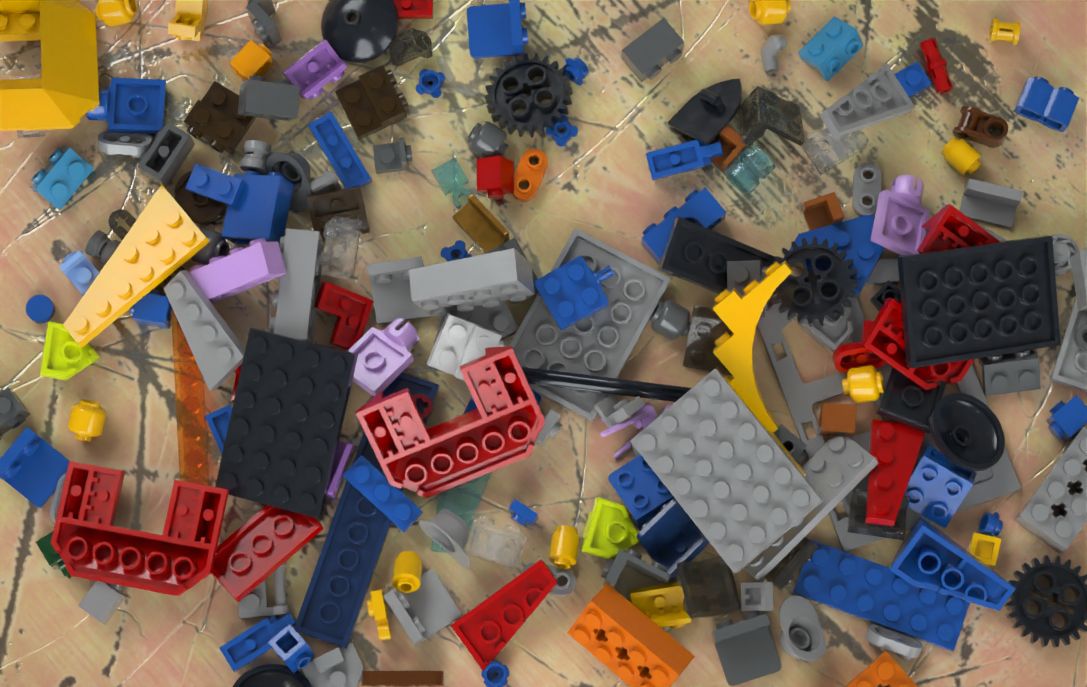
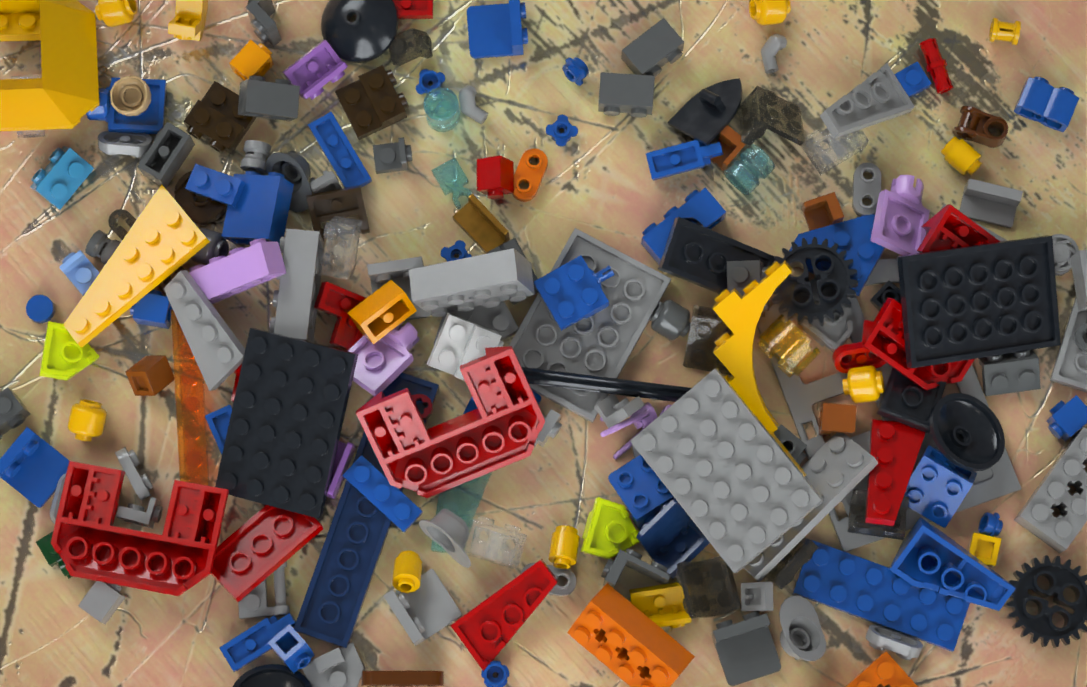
yellow plate [367,590,392,641] -> none
dark grey head [466,121,508,158] -> none
black gear [485,53,573,137] -> none
blue plate [509,499,538,527] -> none
dark azure bracket [798,16,863,81] -> none
none -> tan hair [110,75,152,116]
none -> light grey plate [115,447,153,500]
none -> light grey bracket [116,497,163,529]
none -> dark orange panel [125,355,175,396]
none -> light orange brick [348,280,417,345]
none -> clear light blue wheel [423,87,460,132]
none -> light grey arm [458,85,488,125]
none -> dark grey brick [598,72,655,118]
none -> clear yellow brick [757,314,821,378]

